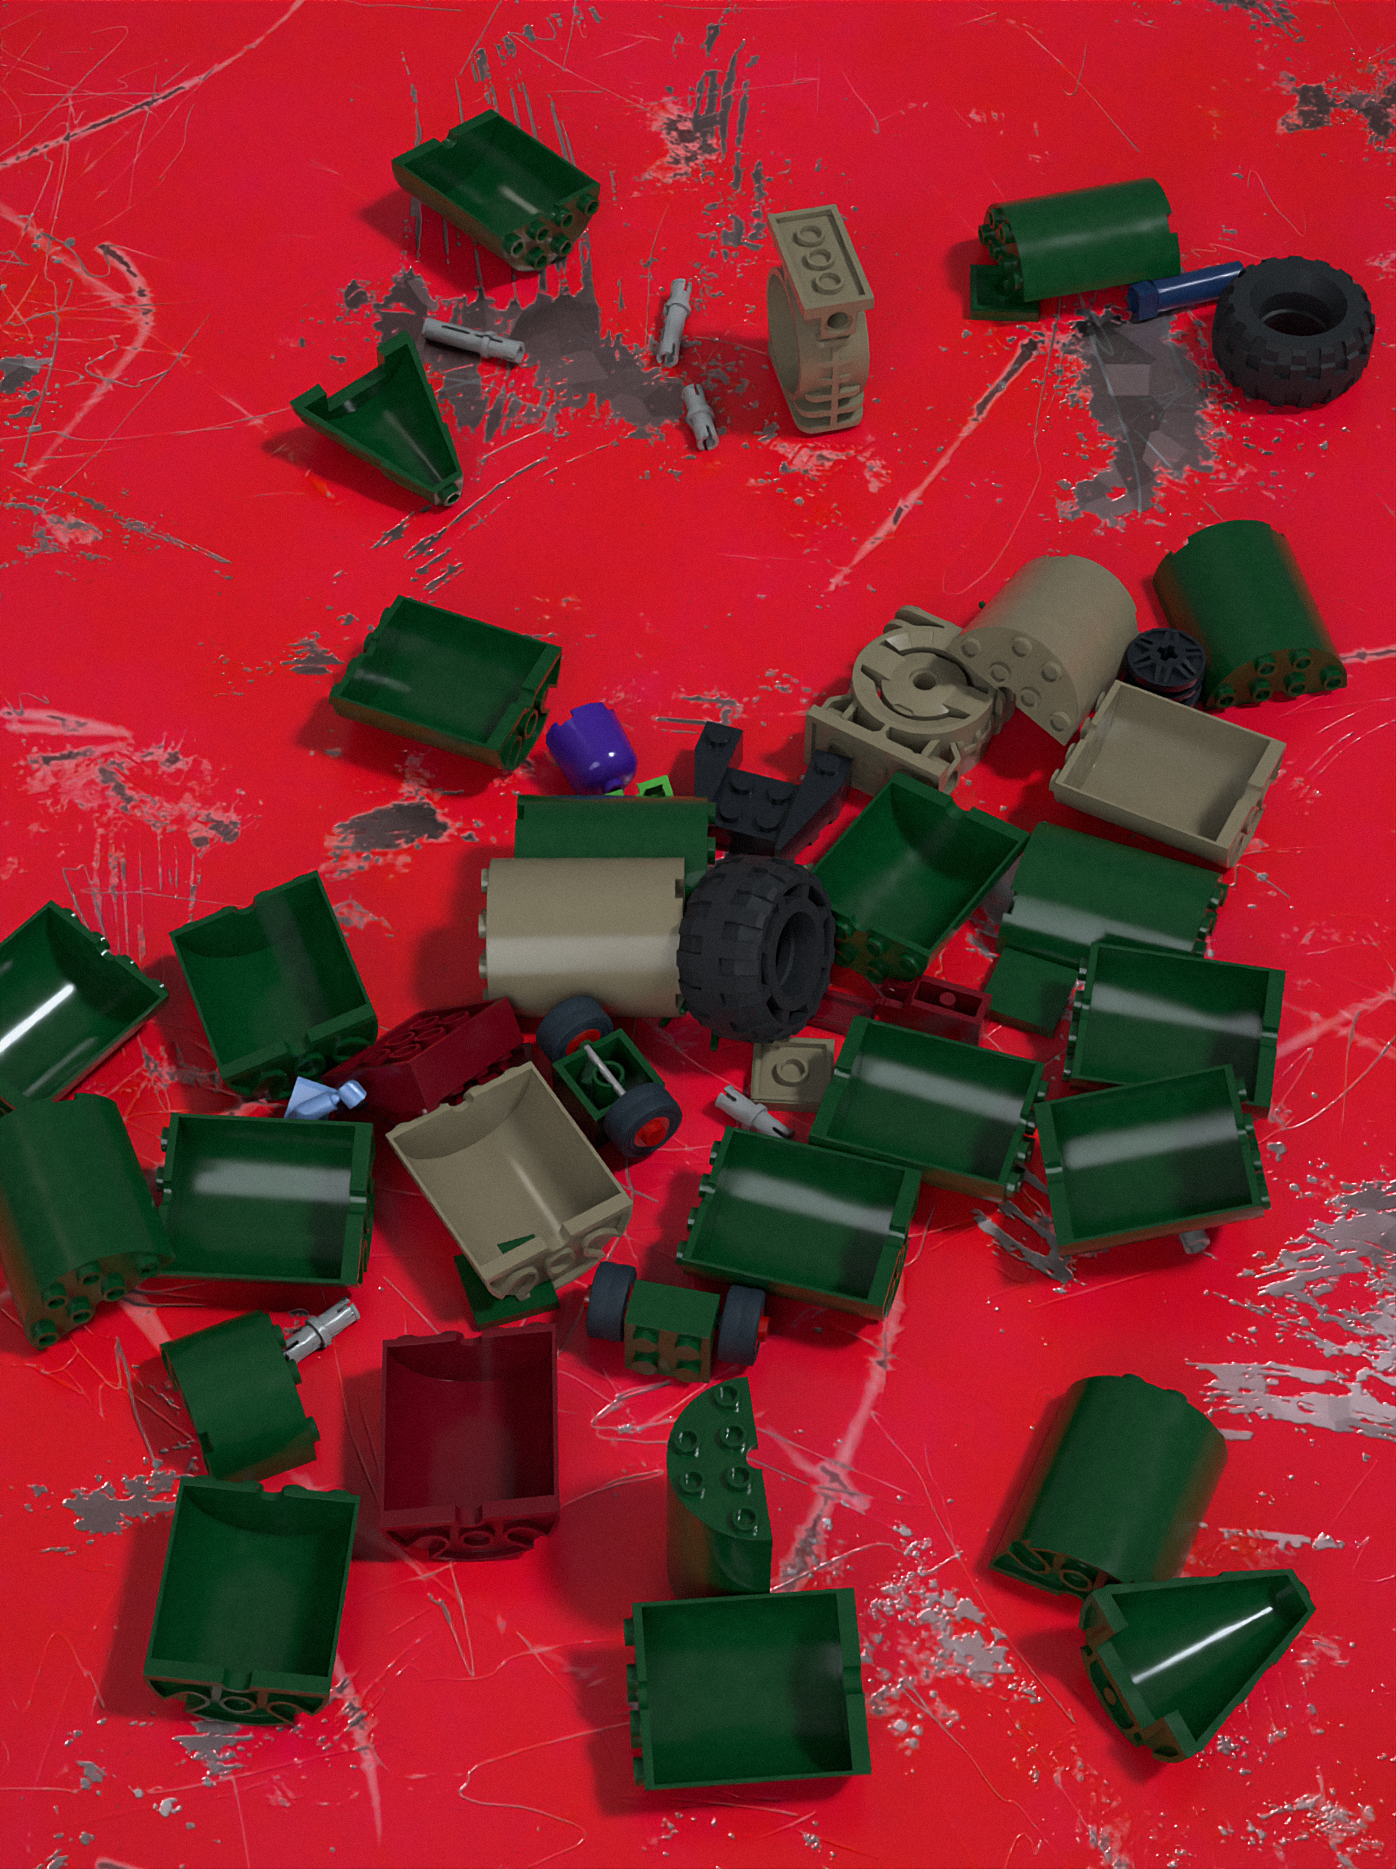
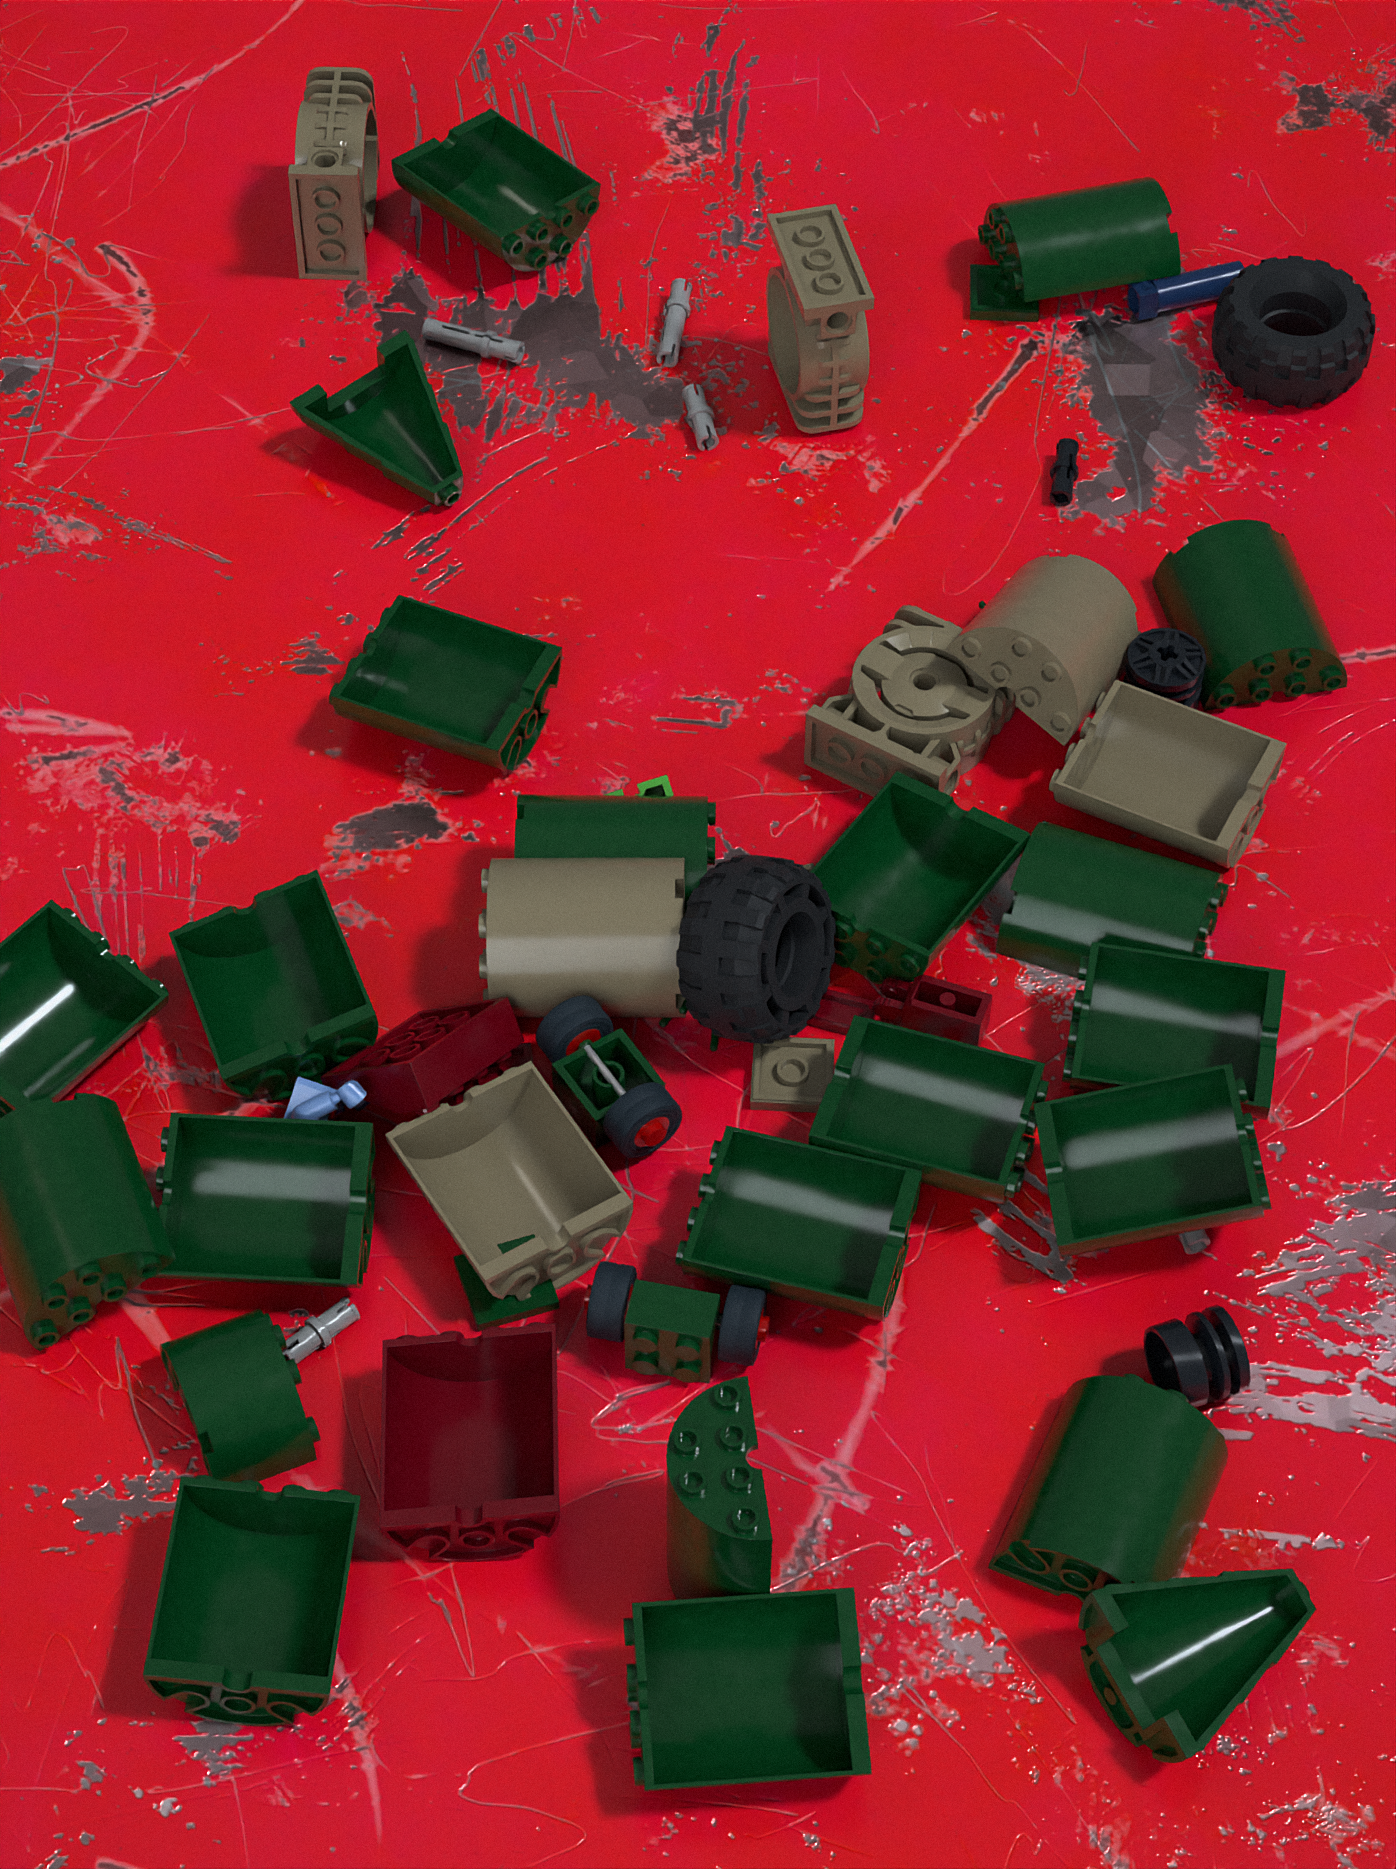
dark purple cylinder [546,702,638,795] -> none
black wedge [695,721,853,863] -> none
light grey pin [715,1085,795,1141] -> none
dark green tile [984,947,1079,1039] -> none
none -> dark tan brick [288,67,380,281]
none -> black pin [1050,438,1079,506]
none -> black wheel [1143,1305,1251,1408]

